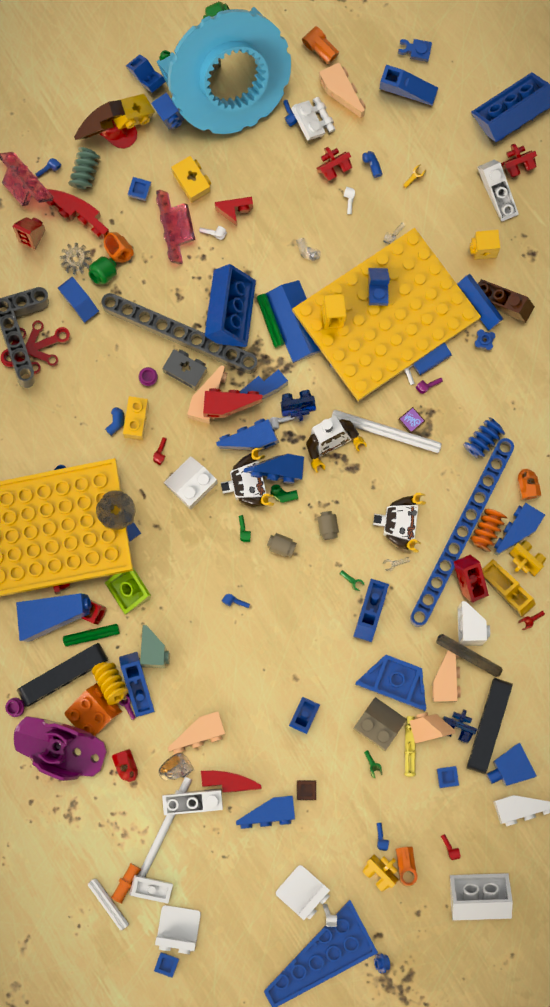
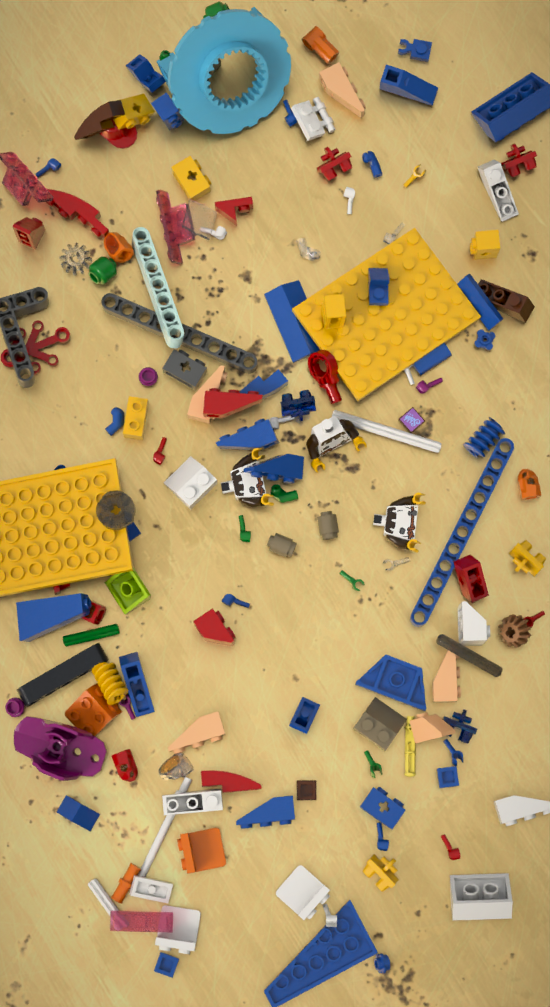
blue slope [58,277,99,323] -> none
sand green piece [68,147,100,190] -> none
blue plate [128,177,151,201] -> none
sand green slope [140,625,170,669] -> none
blue slope [204,264,256,347] -> none
green axle [257,294,284,348] -> none
blue slope [353,579,389,642] -> none
orange piece [396,846,418,887] -> none
black beam [467,678,513,774] -> none
orange piece [470,509,507,552] -> none
yellow slope [482,559,536,617] -> none
blue torso [487,743,537,786] -> none
blue slope [494,503,545,556] -> none
none -> blue slope [57,795,100,832]
none -> clear pink slope [110,911,173,933]
none -> light aqua beam [132,227,184,349]
none -> orange bracket [177,828,226,874]
none -> clear piece [182,199,217,240]
none -> red slope [193,608,236,646]
none -> red pin [308,350,342,404]
none -> blue brick [360,787,405,830]
none -> blue hand [443,739,463,766]
none -> medium nougat gear [498,614,532,648]

